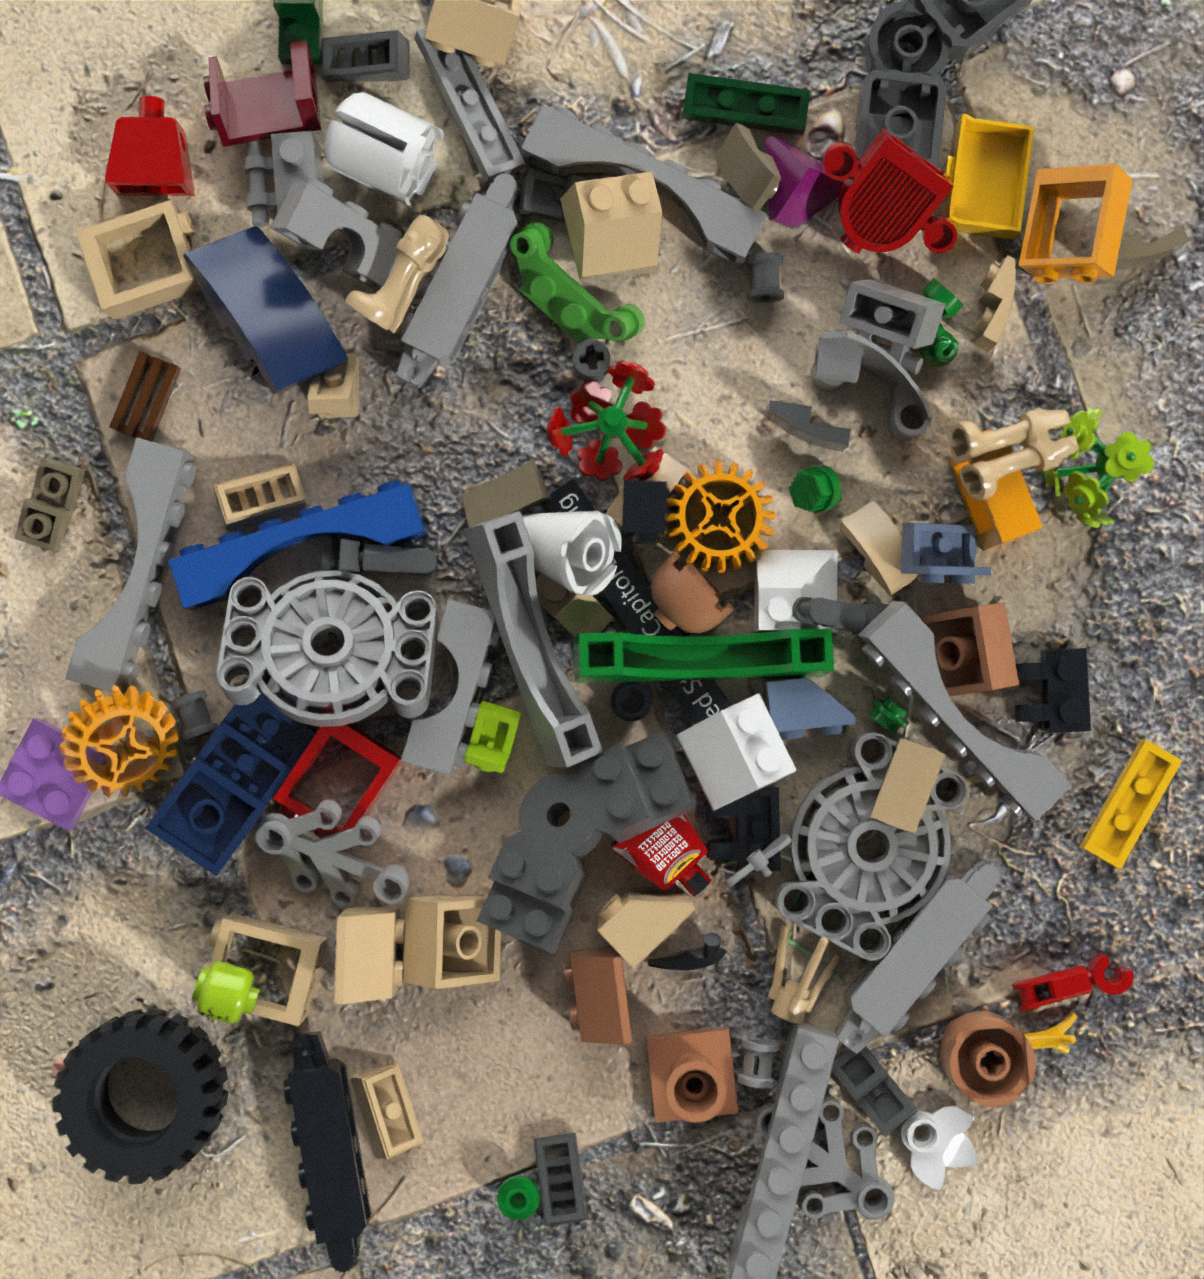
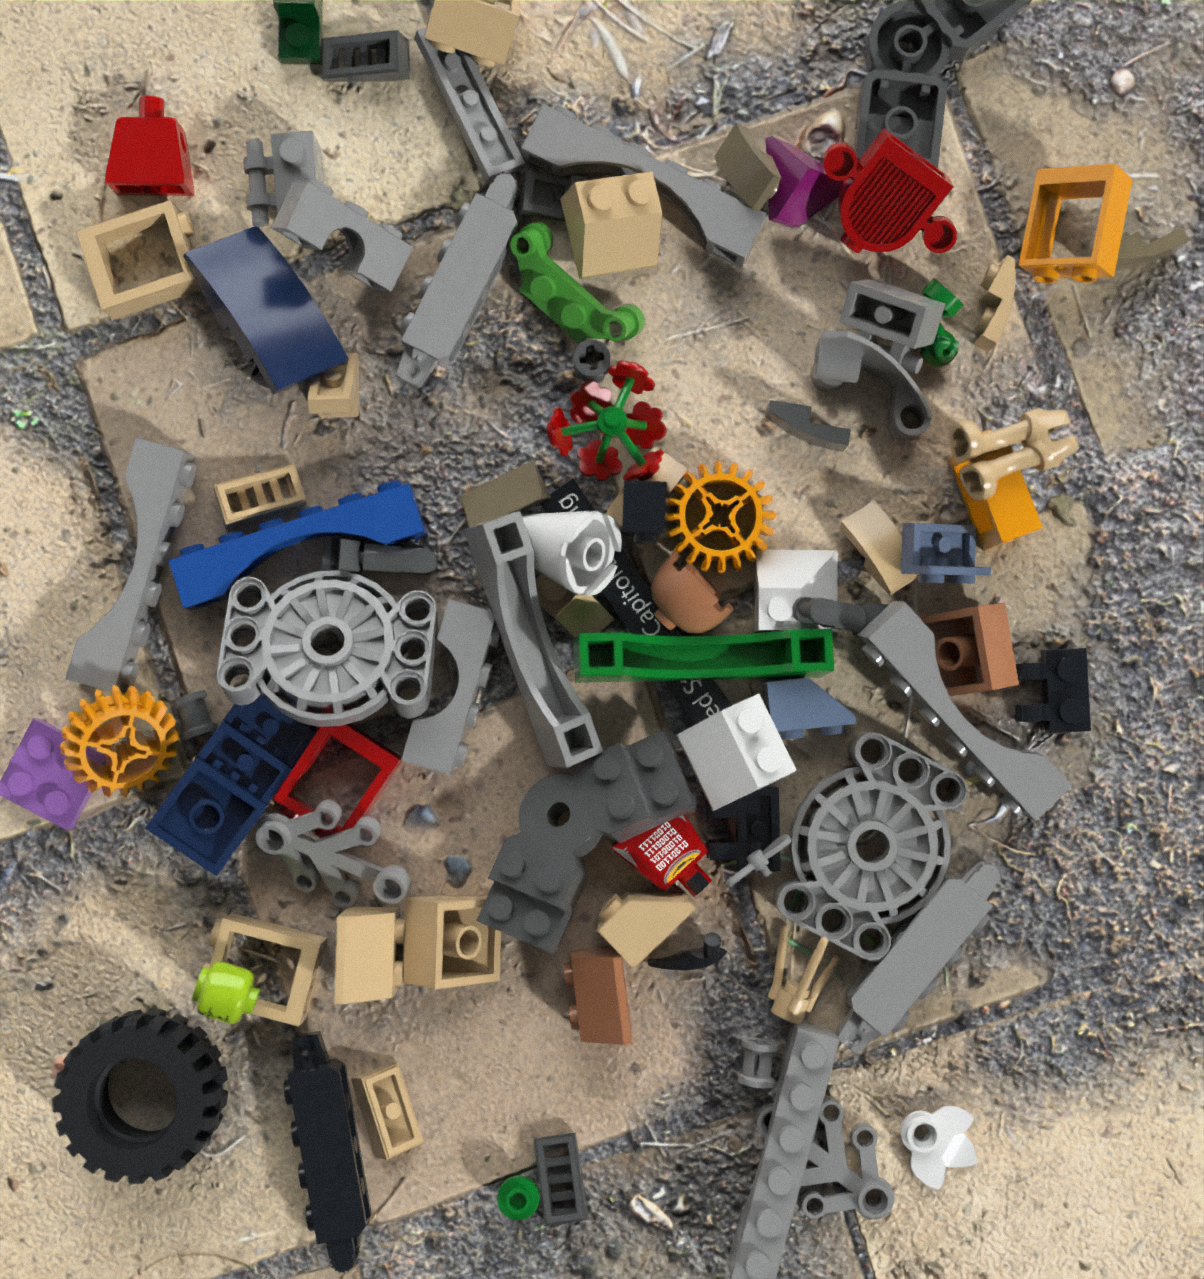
dark tan slope [14,457,86,552] -> none
reddish brown tile [109,351,181,441] -> none
panel [203,40,321,147] -> none
white cylinder [325,93,444,207] -> none
tan piece [344,215,449,334] -> none
lime bracket [463,700,522,773] -> none
black plate [611,682,652,721] -> none
nougat plant [646,1026,739,1123] -> none
dark green plate [682,73,811,136] -> none
dark grey bush [746,253,784,303] -> none
green piece [788,465,842,513] -> none
dark grey slope [832,1046,918,1138] -> none
green plate [869,696,909,734] -> none
tan slope [870,738,945,834] -> none
nougat brick [940,1011,1036,1107] -> none
yellow container [943,114,1035,240] -> none
red piece [1012,953,1134,1011] -> none
yellow bar [1024,1012,1077,1054] -> none
lime plant [1041,408,1155,528] -> none
yellow plate [1080,739,1182,870] -> none

